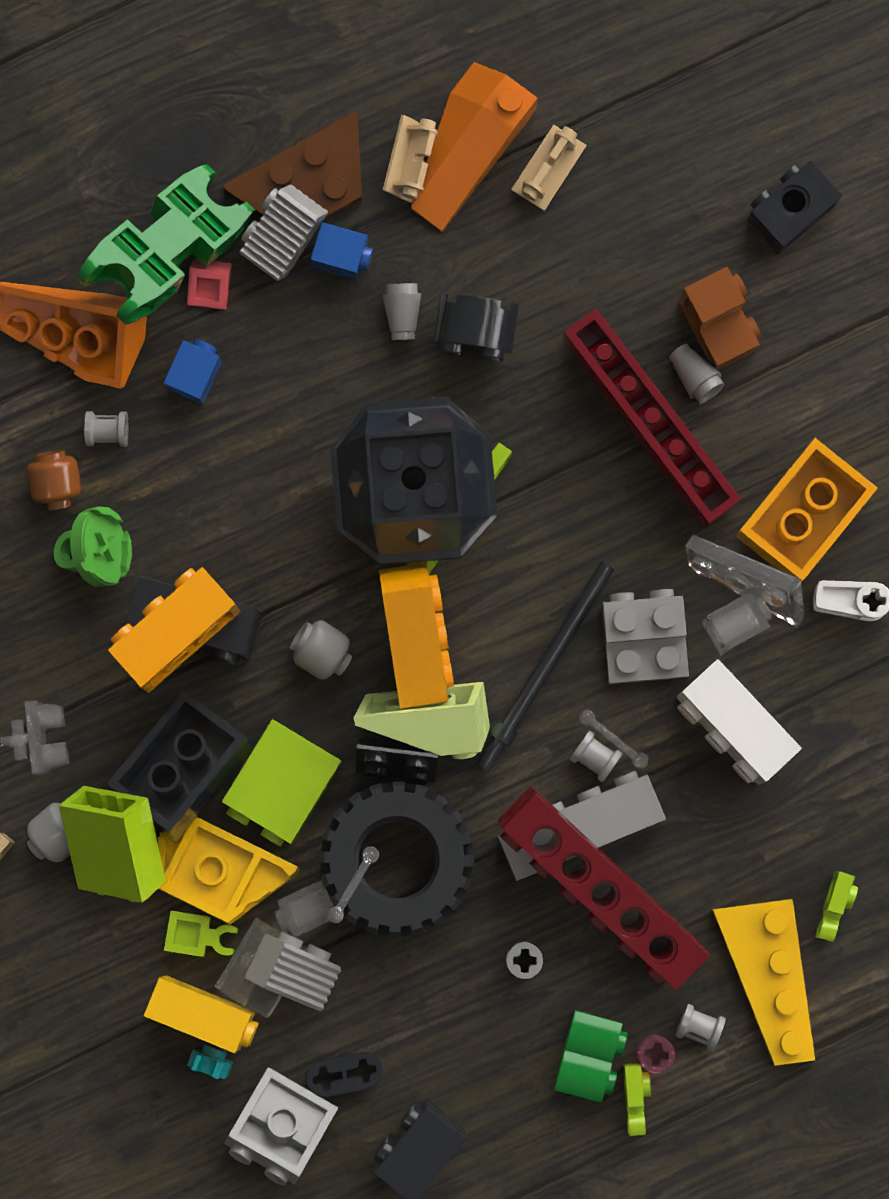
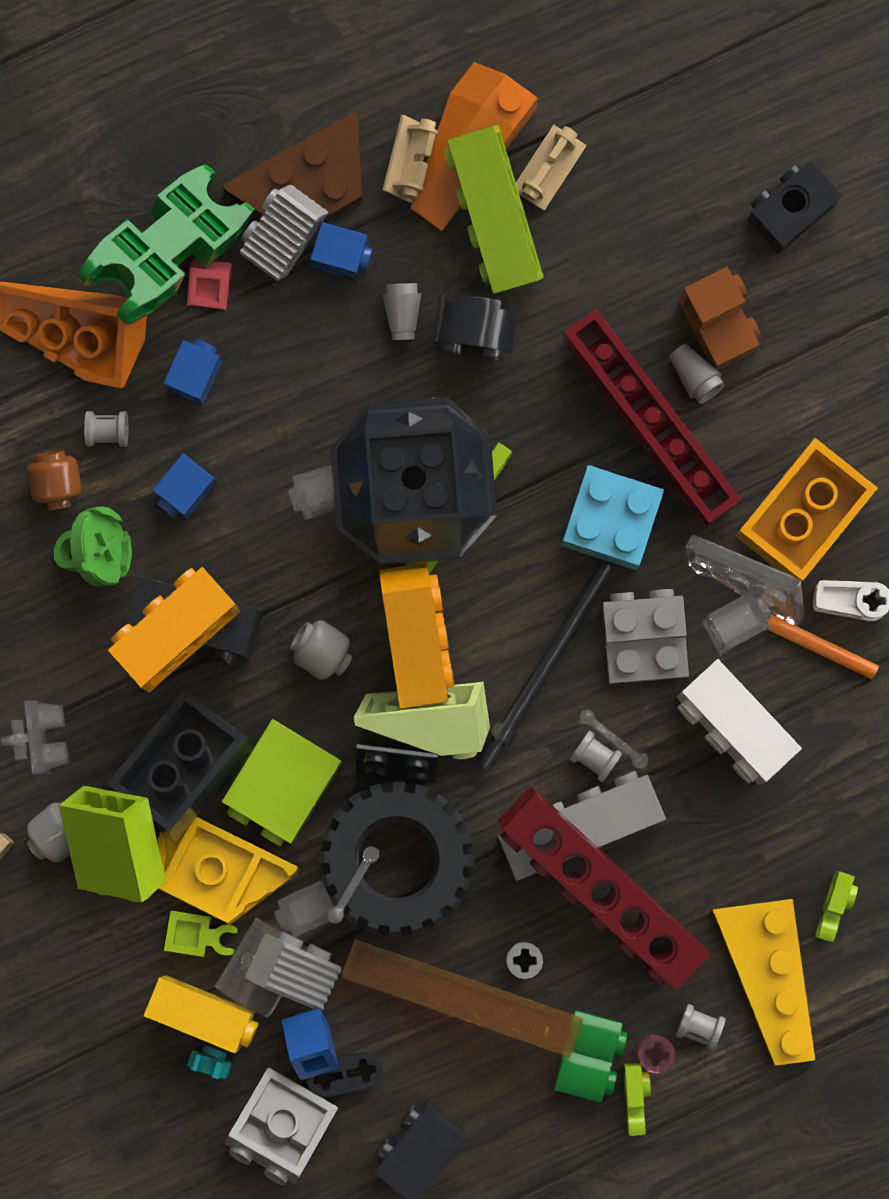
none -> blue brick [153,453,217,520]
none -> blue brick [282,1008,339,1080]
none -> clear brick [288,465,335,520]
none -> clear orange plate [341,939,584,1059]
none -> lime brick [445,125,543,294]
none -> medium azure brick [561,465,664,571]
none -> orange bar [764,614,879,680]

